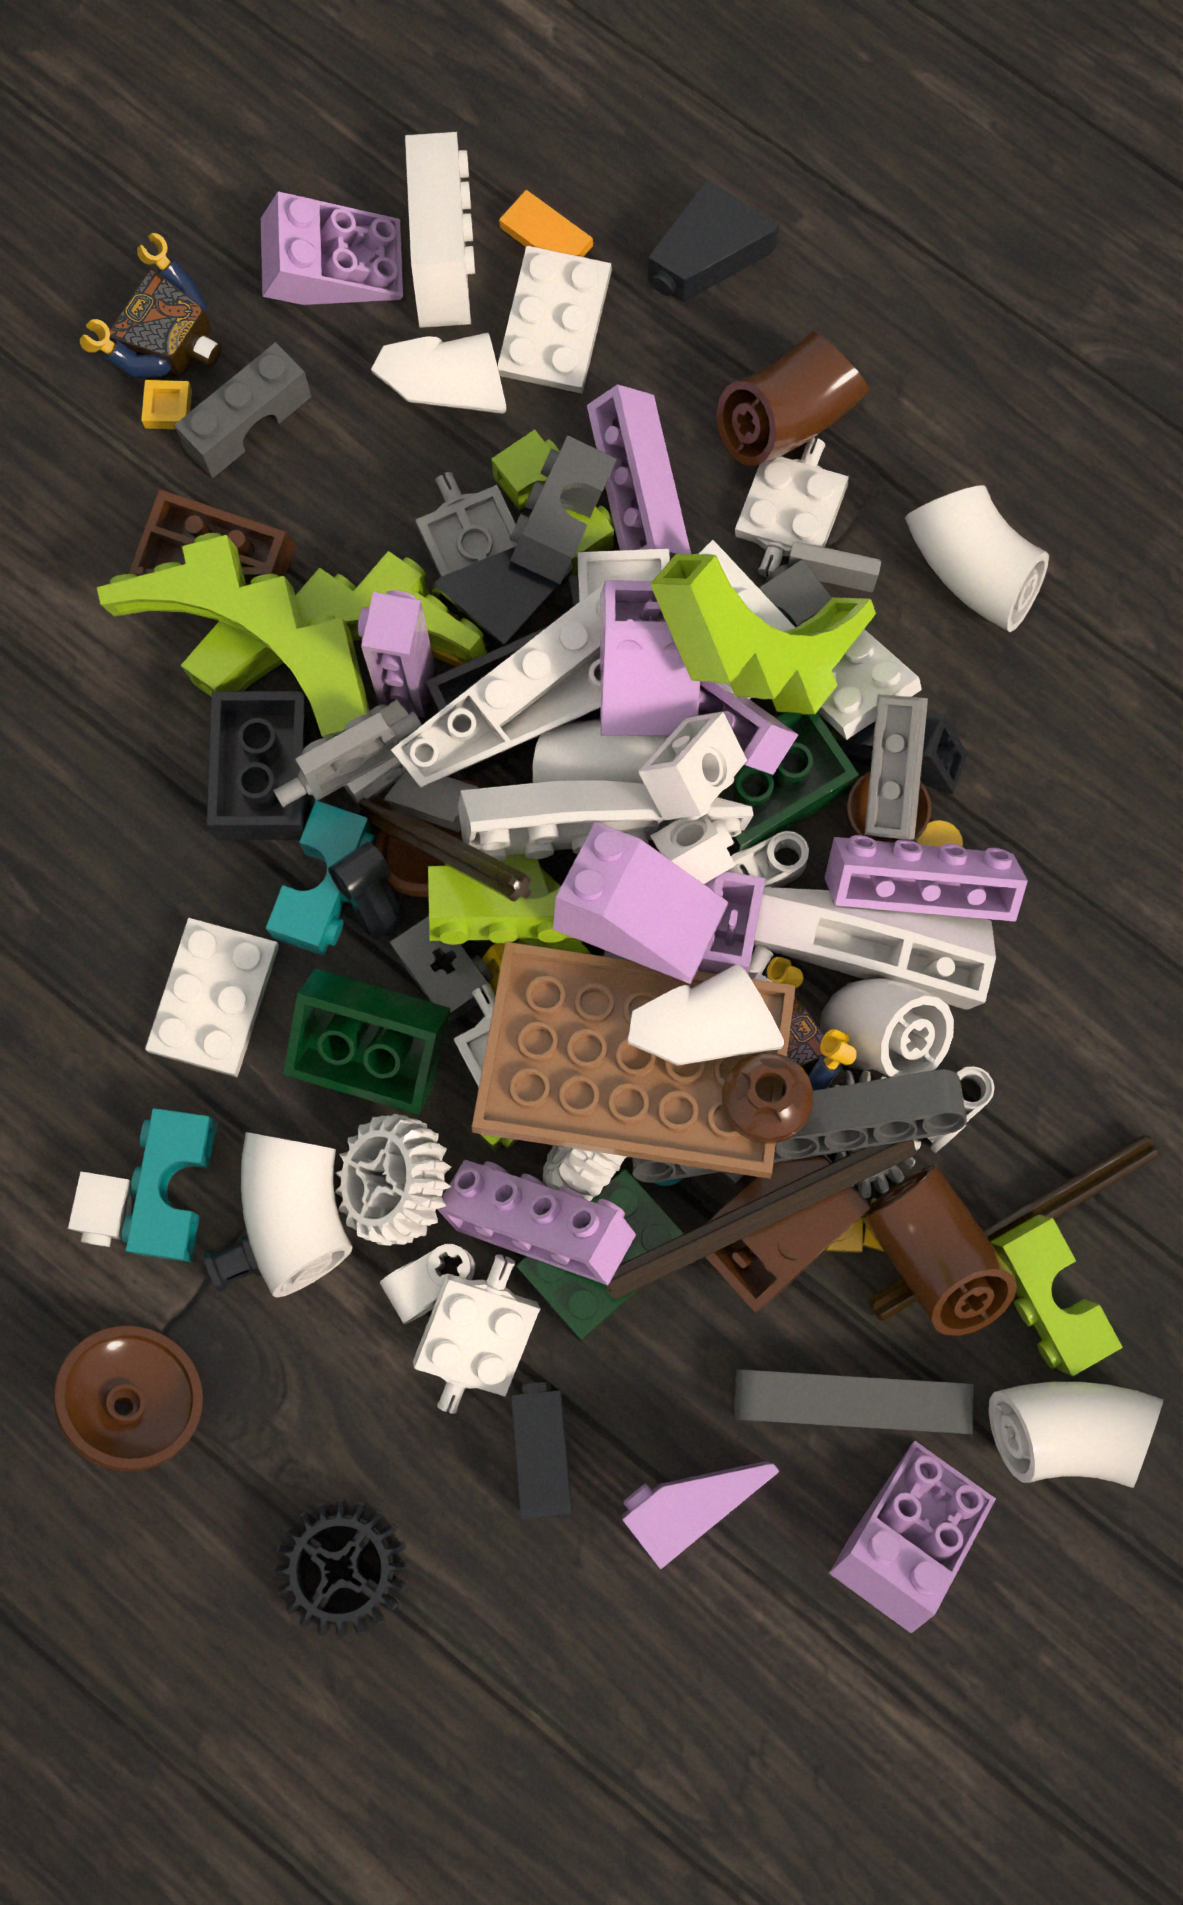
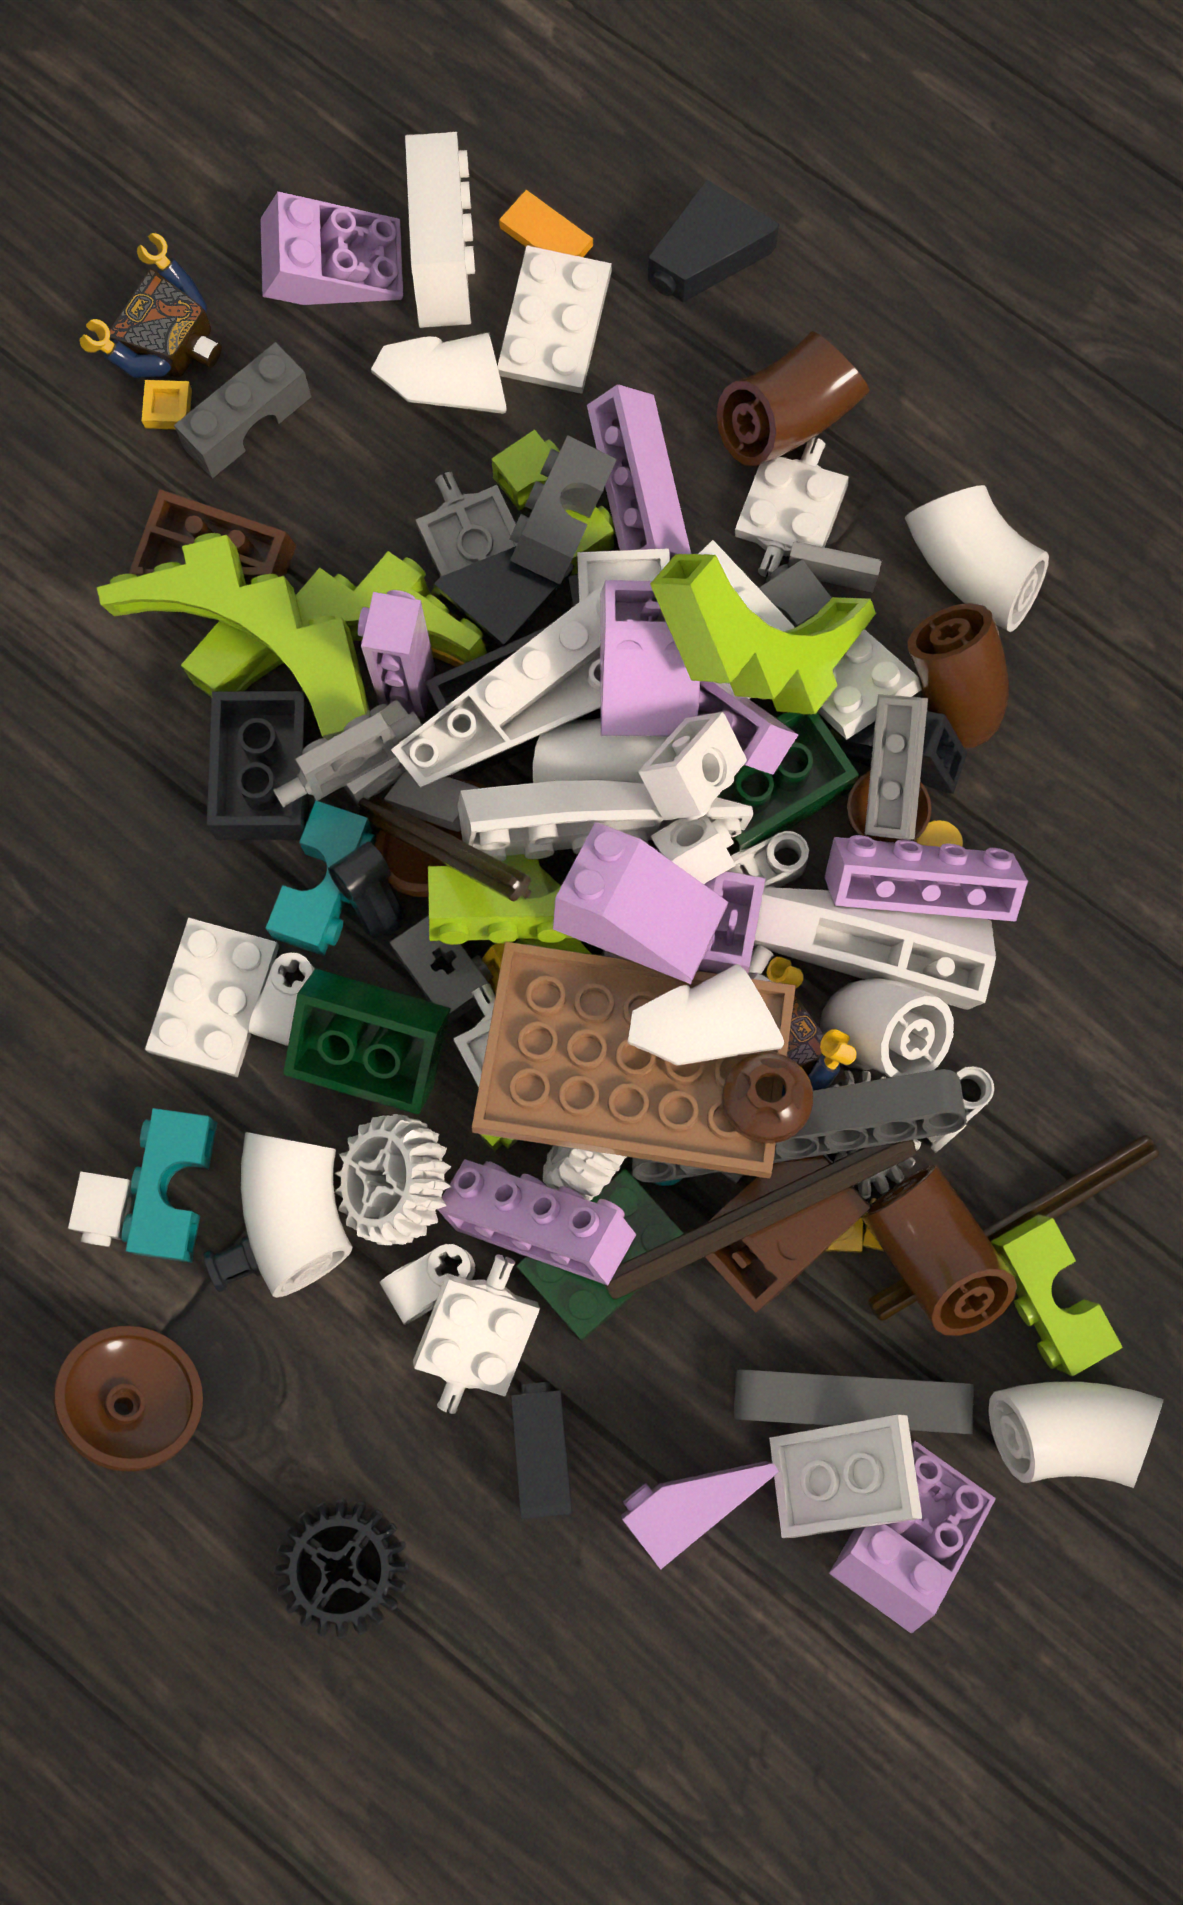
none -> white piece [248,952,314,1046]
none -> white plate [769,1415,922,1538]
none -> reddish brown brick [908,603,1009,748]

